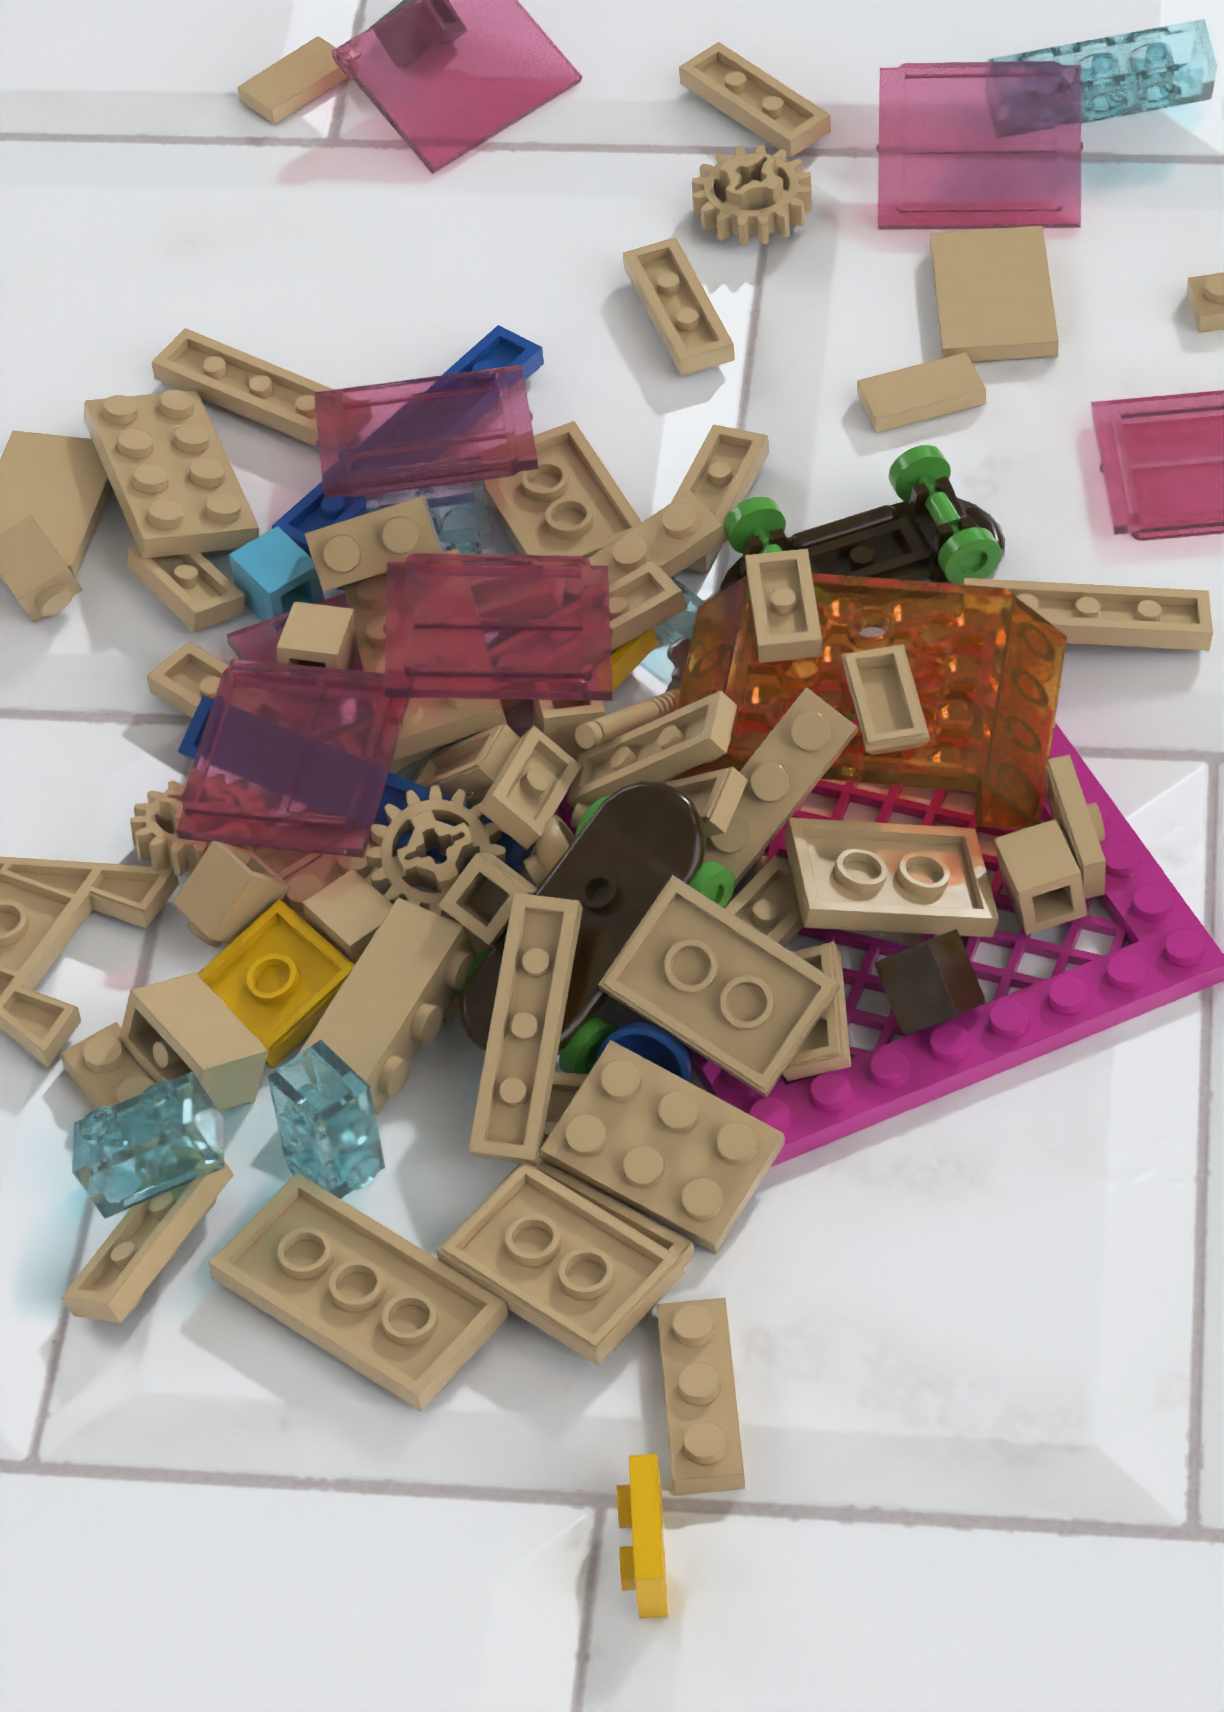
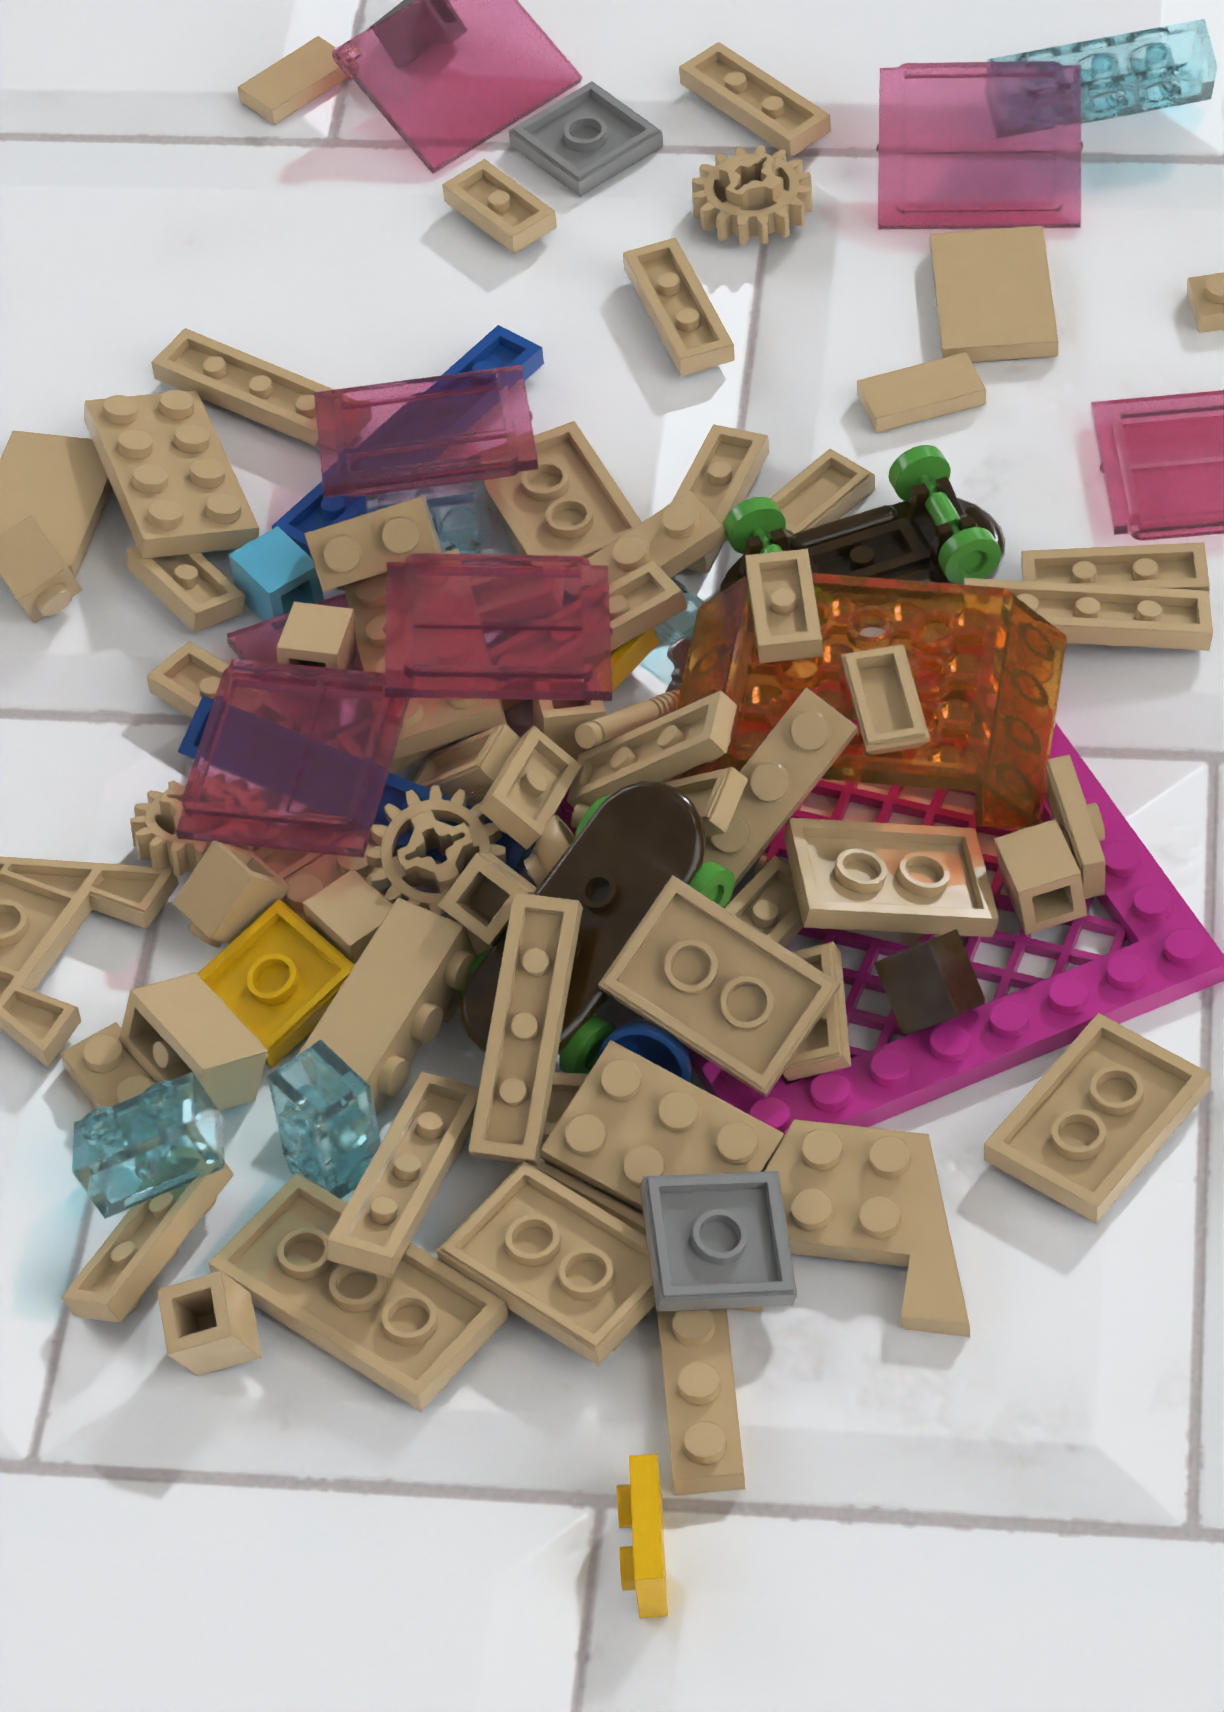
none -> tan brick [157,1271,262,1376]
none -> tan plate [326,1071,479,1278]
none -> tan plate [442,159,557,254]
none -> light grey tile [509,81,663,197]
none -> light grey tile [640,1171,797,1312]
none -> tan wing [727,1119,970,1337]
none -> tan tile [770,448,875,538]
none -> tan plate [984,1013,1211,1224]
none -> tan plate [1021,542,1210,591]

